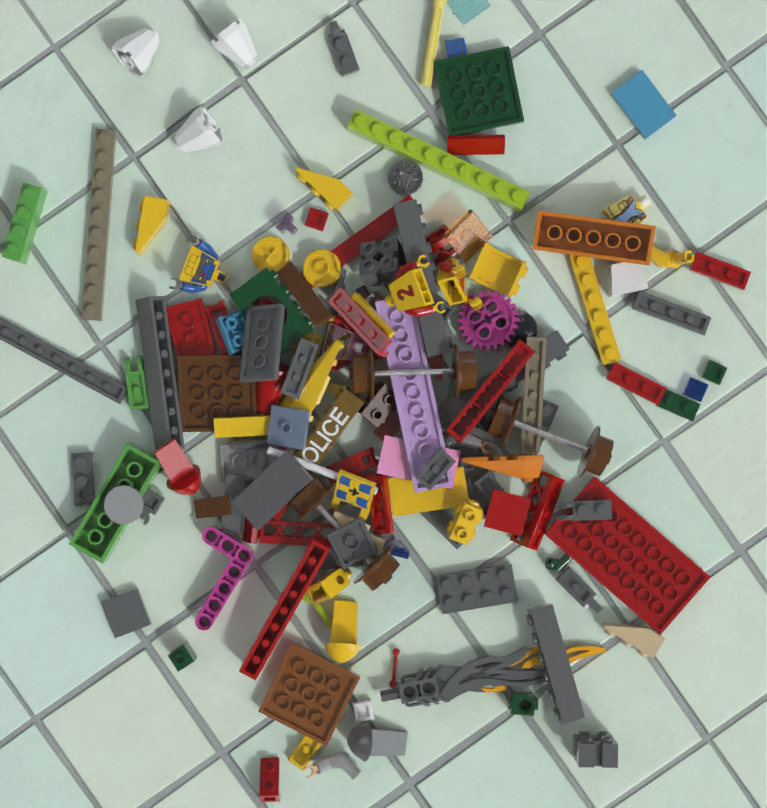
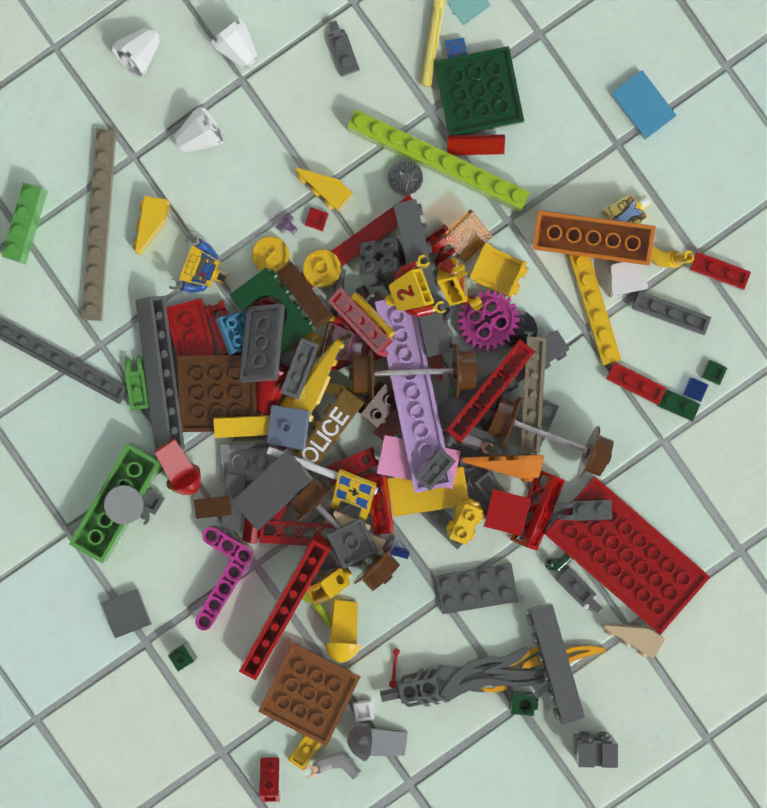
dark grey plate [71,452,95,507] -> none

